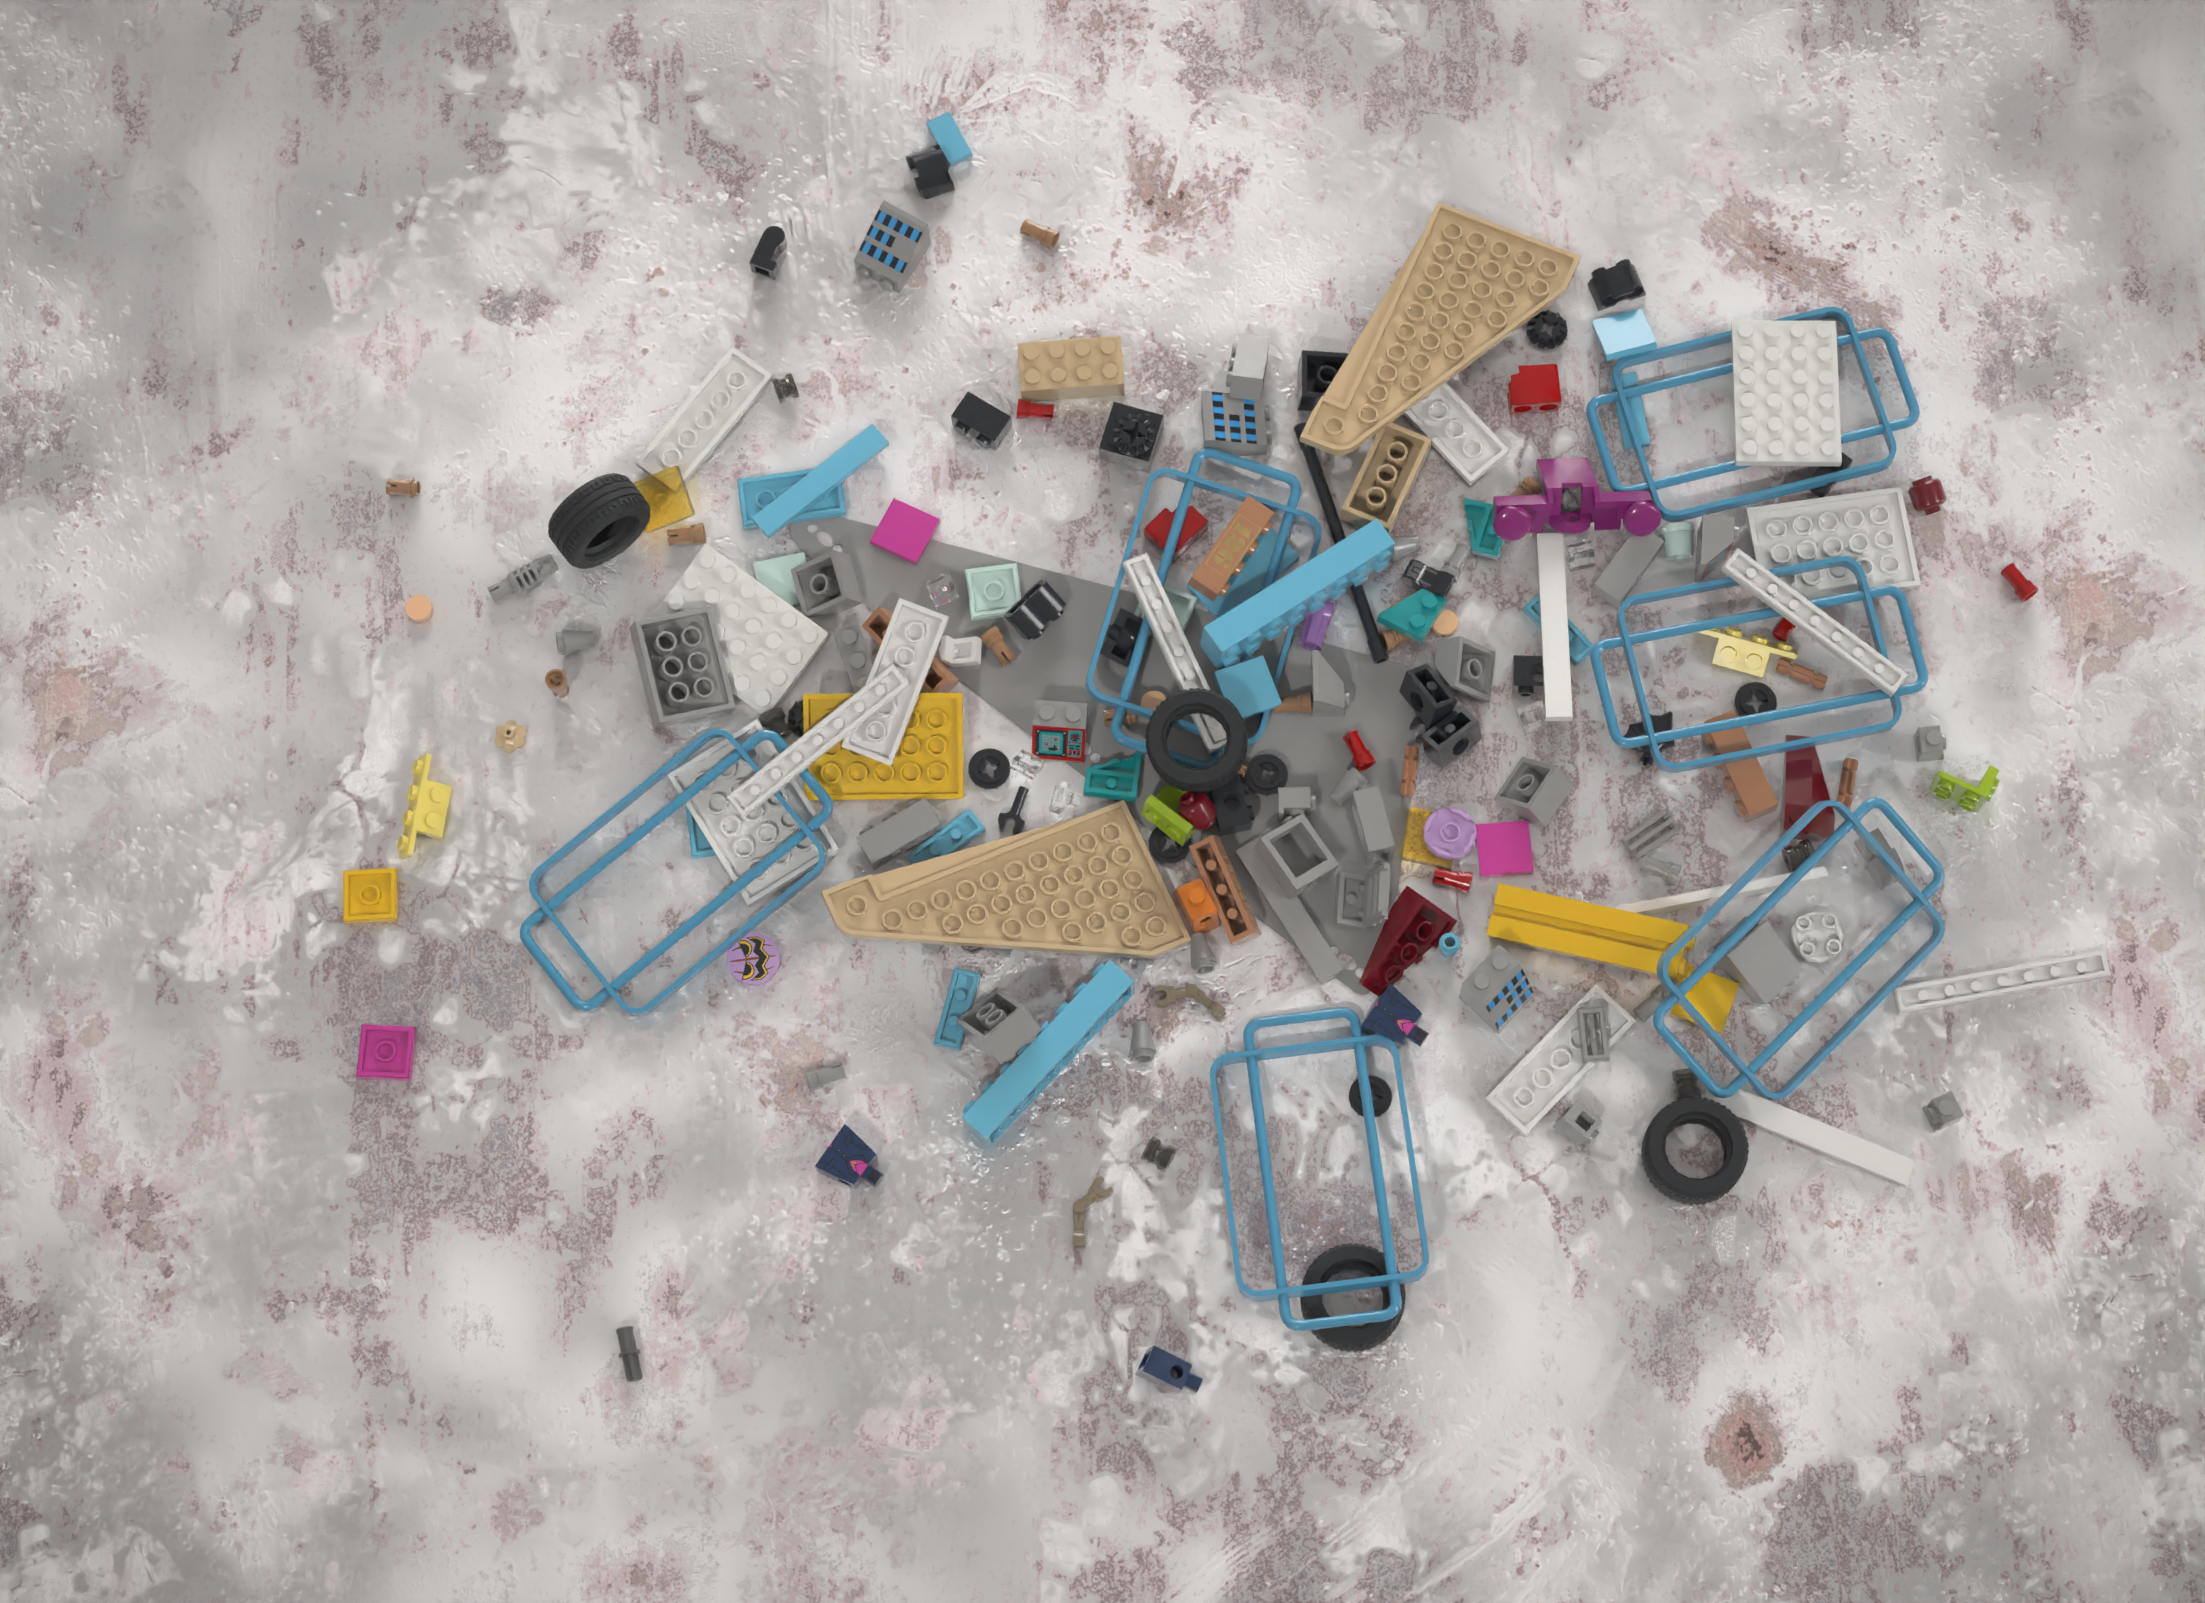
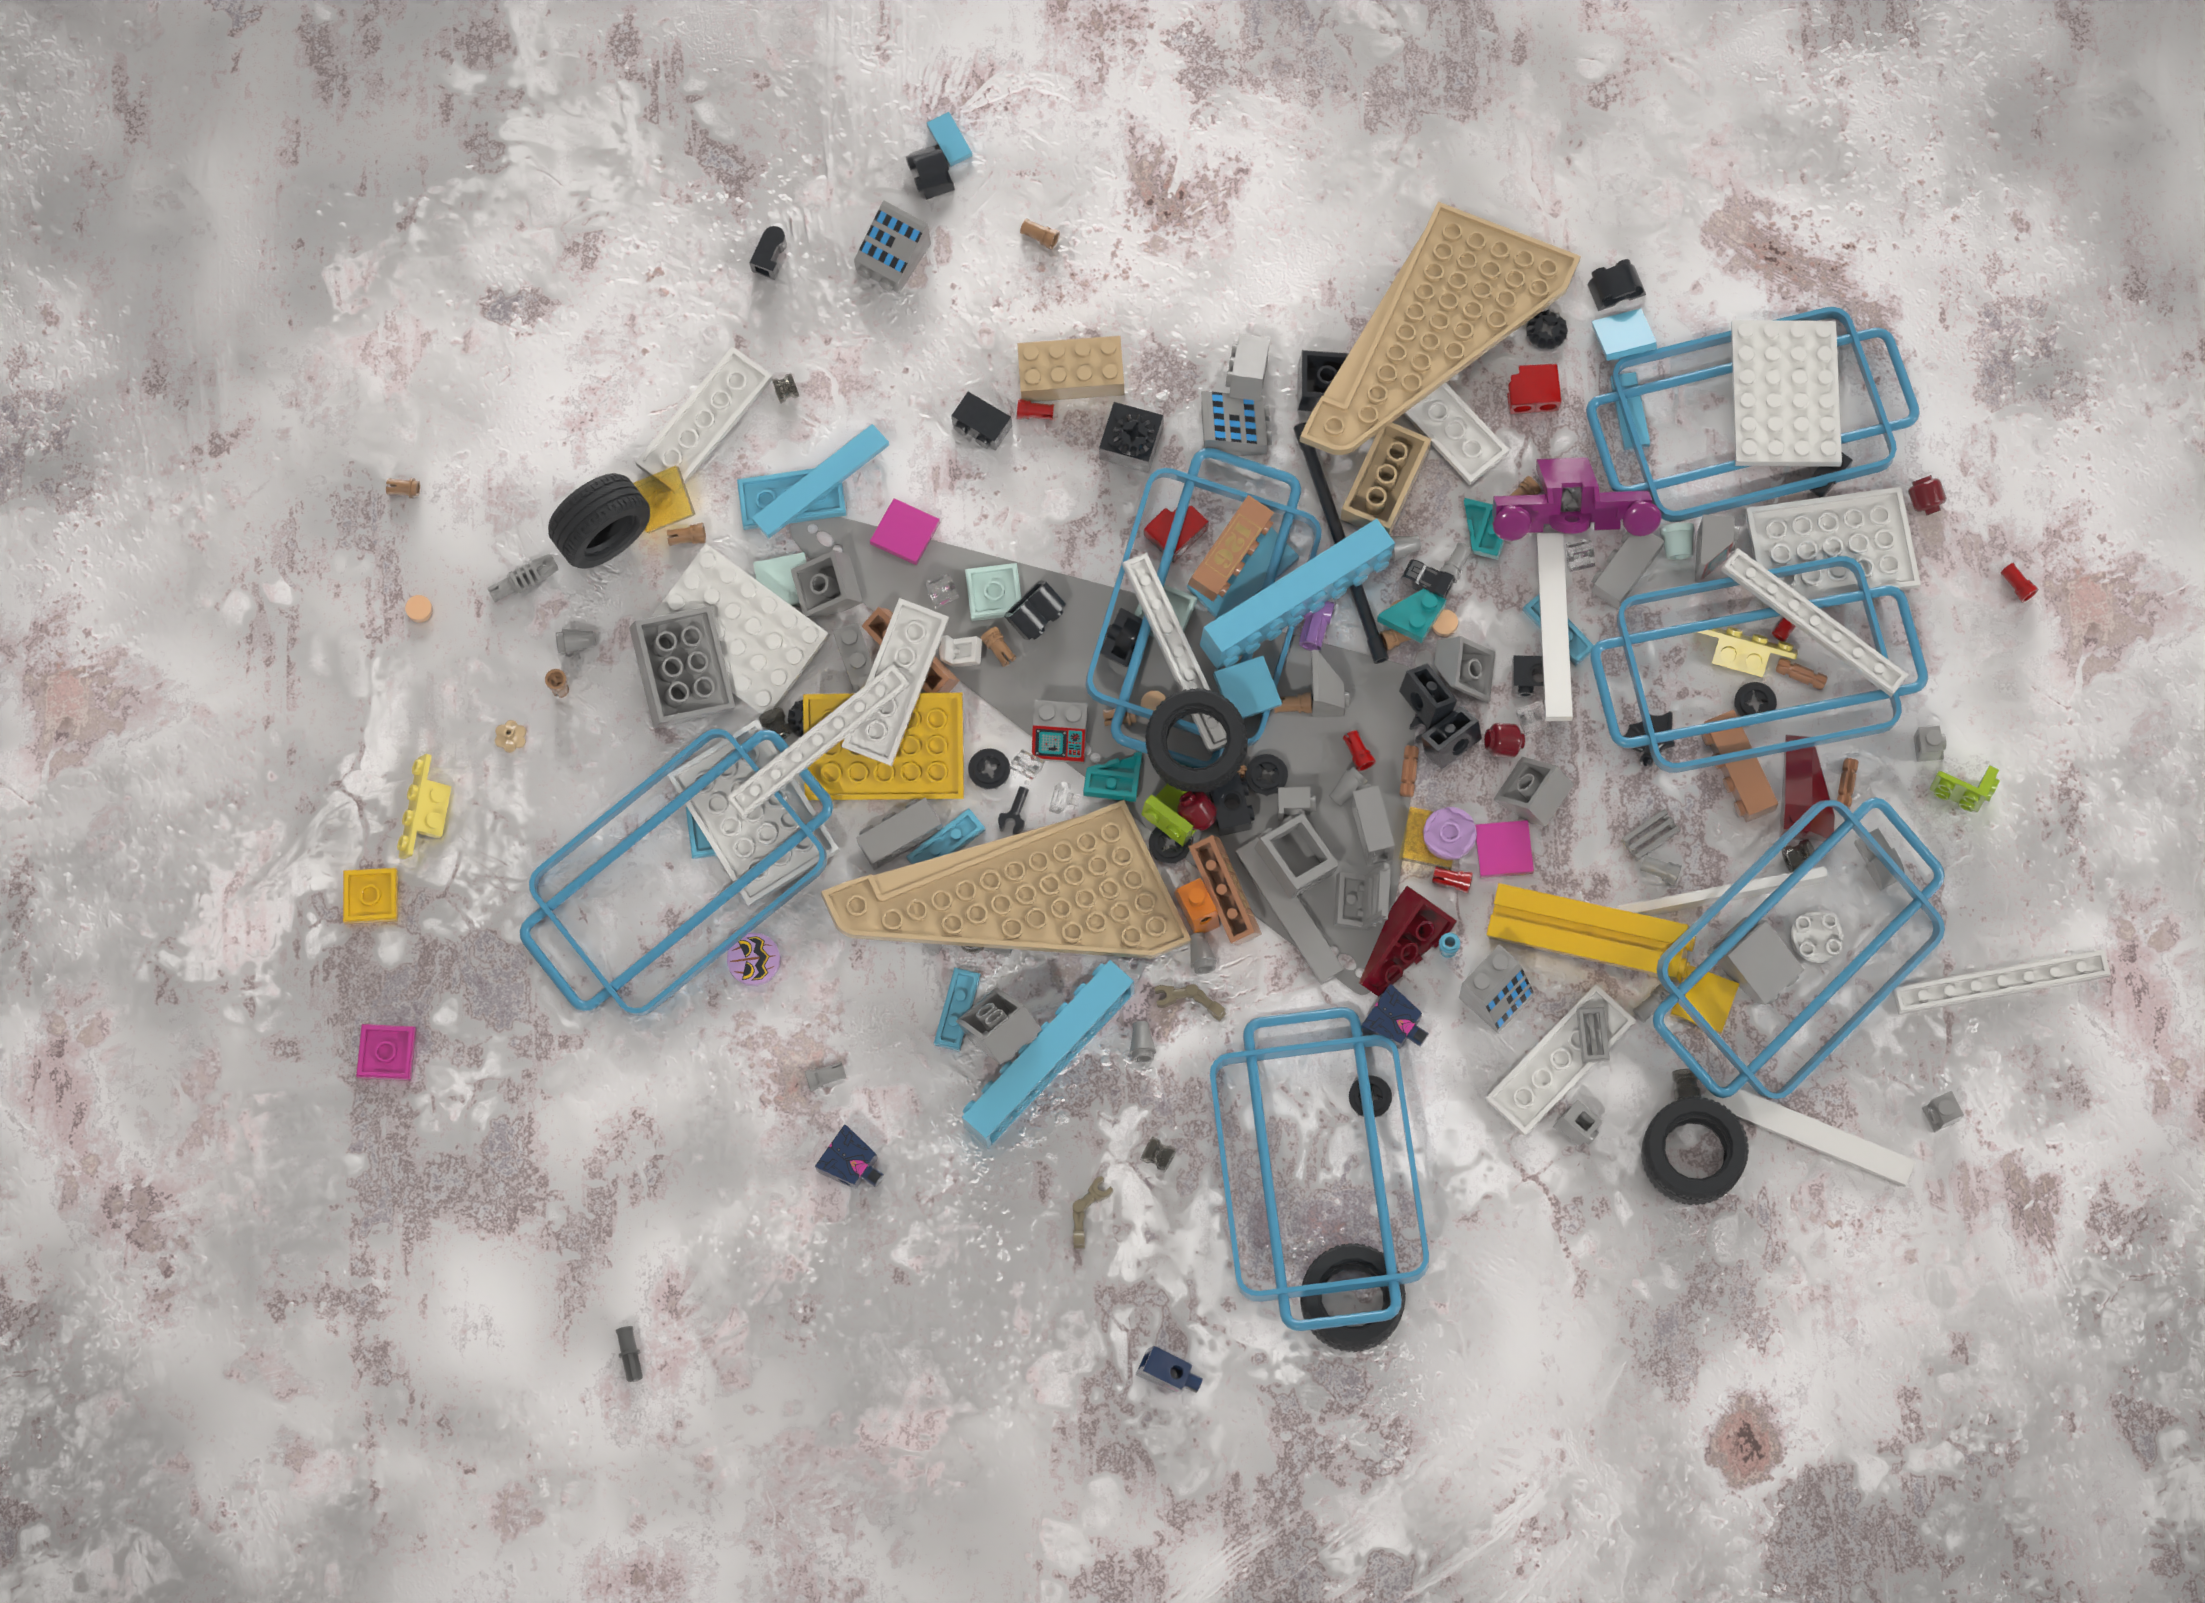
none -> dark red head [1484,723,1525,758]

